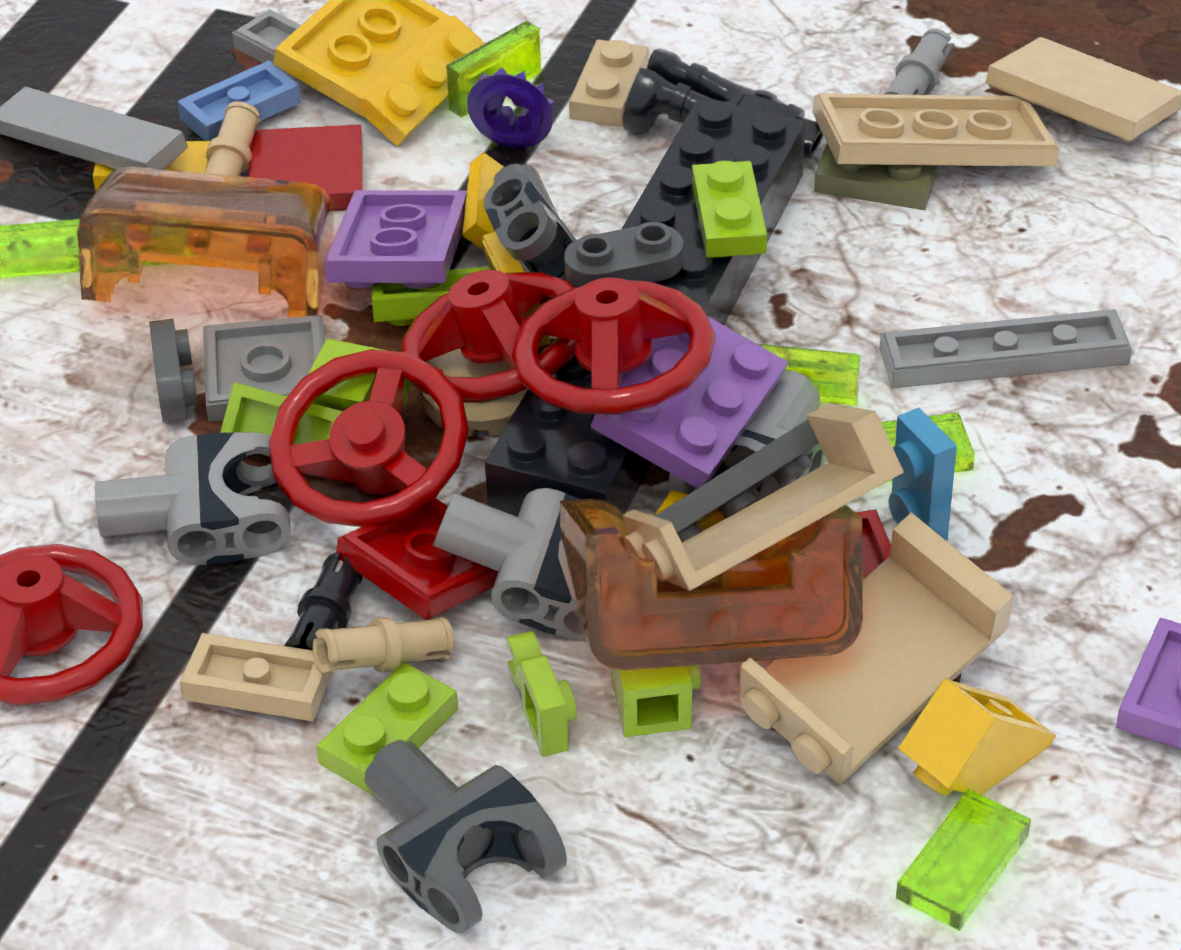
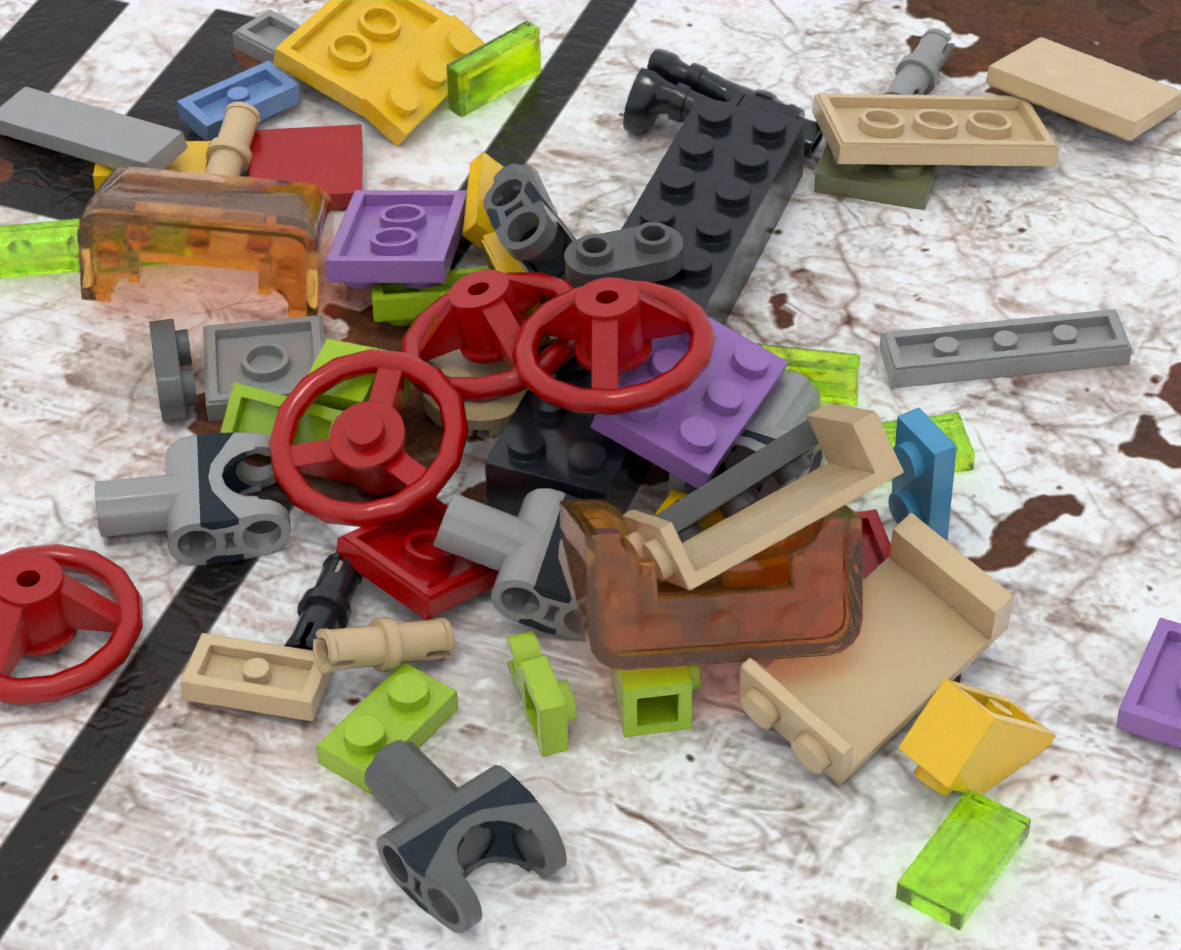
dark purple gear [467,67,555,148] -> none
tan plate [569,39,649,127] -> none
lime plate [692,161,767,258] -> none

